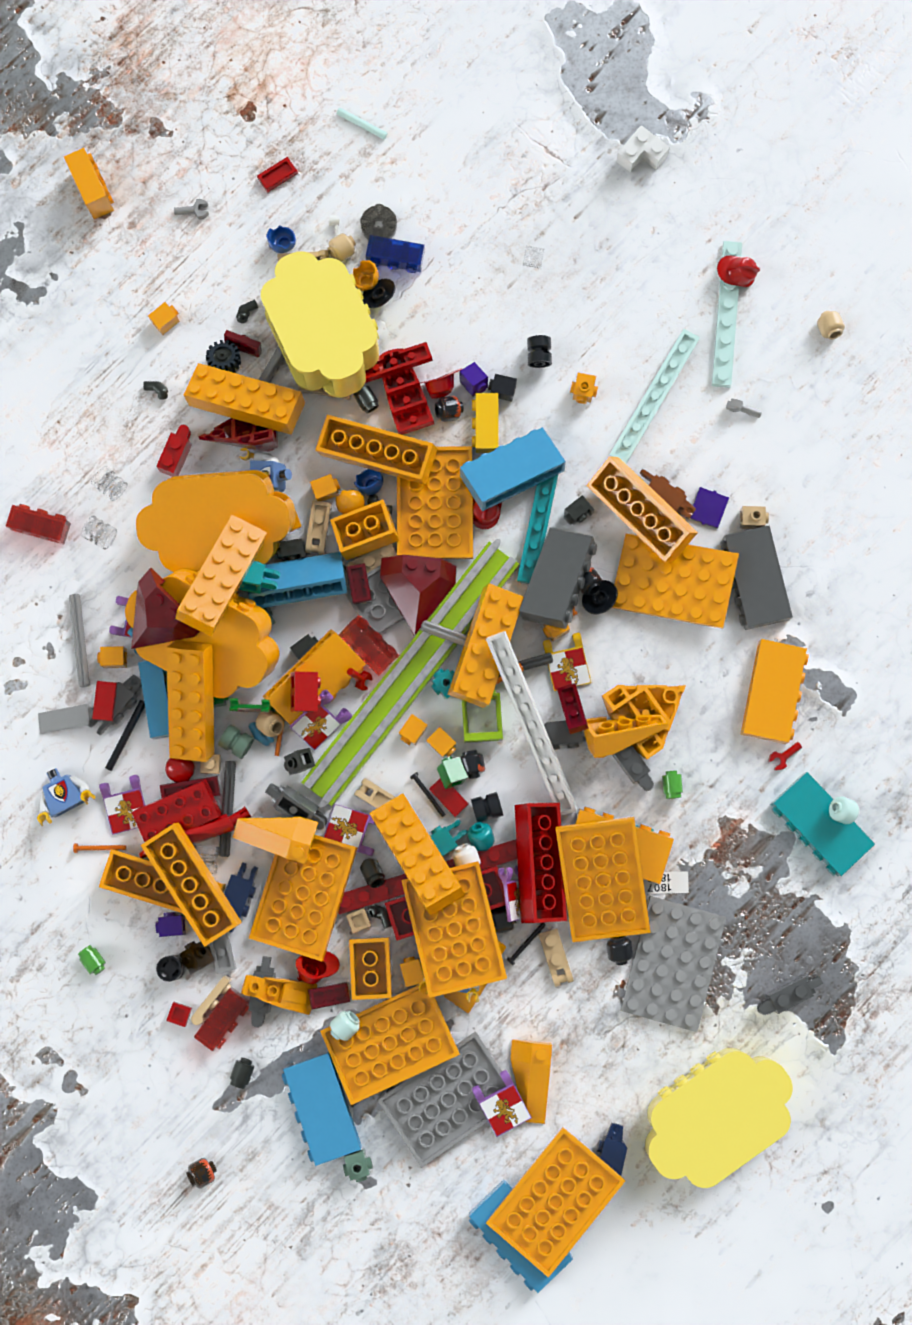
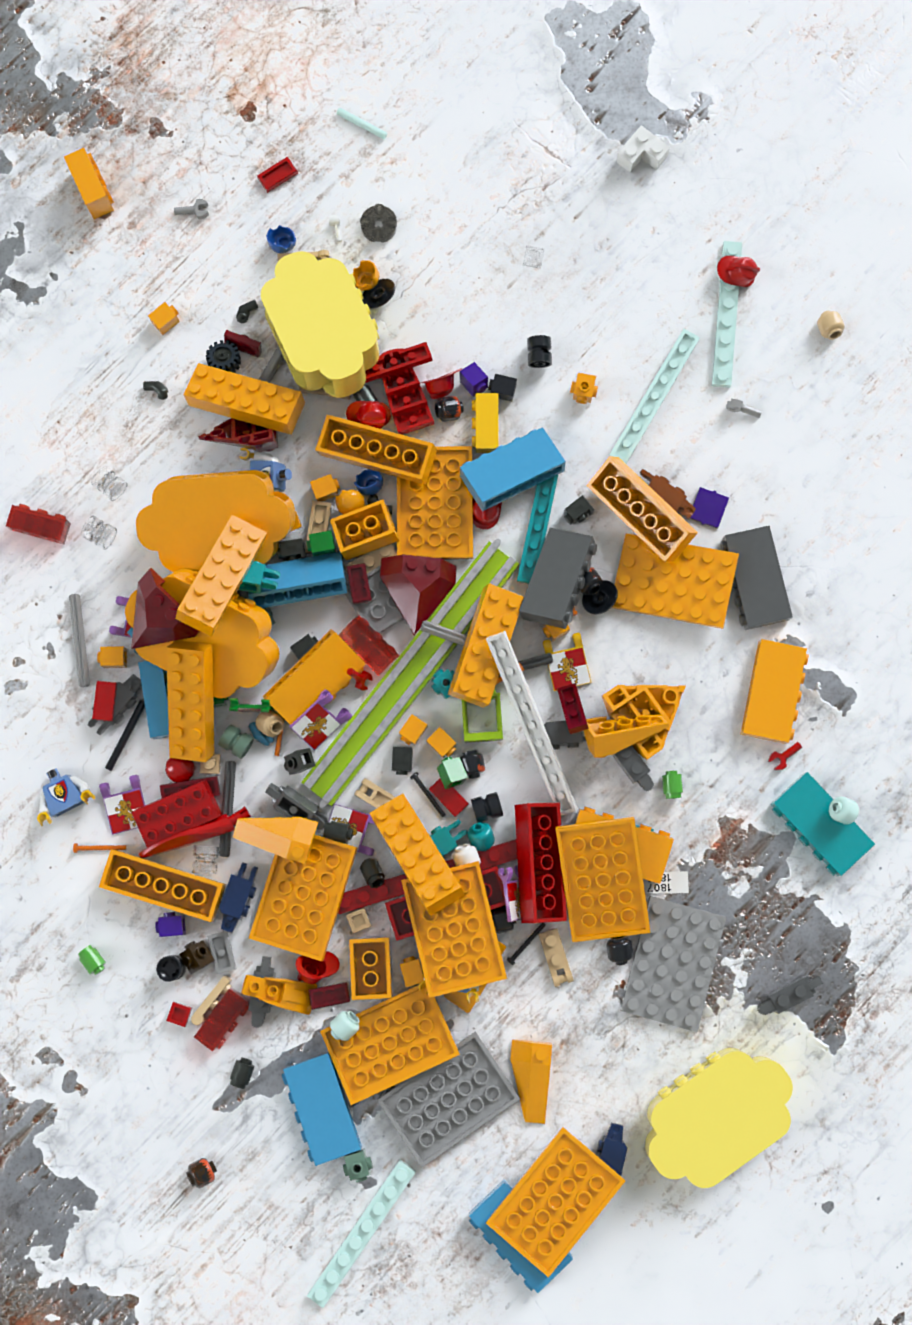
light grey sticker [38,704,90,734] -> none
light orange brick [140,822,242,947] -> none
red brick [156,424,192,477] -> none
red brick [291,671,321,712] -> none
tan head [327,233,356,261] -> none
clear blue brick [366,235,425,273] -> none
pearl dark grey arm [367,905,392,929] -> none
flag [472,1070,532,1137] -> none
tan brick [740,506,769,529] -> none
none -> green brick [306,530,336,556]
none -> light aqua plate [307,1160,416,1308]
none -> pearl dark grey brick [323,821,353,843]
none -> red piece [346,401,391,429]
none -> pearl dark grey brick [392,747,413,775]

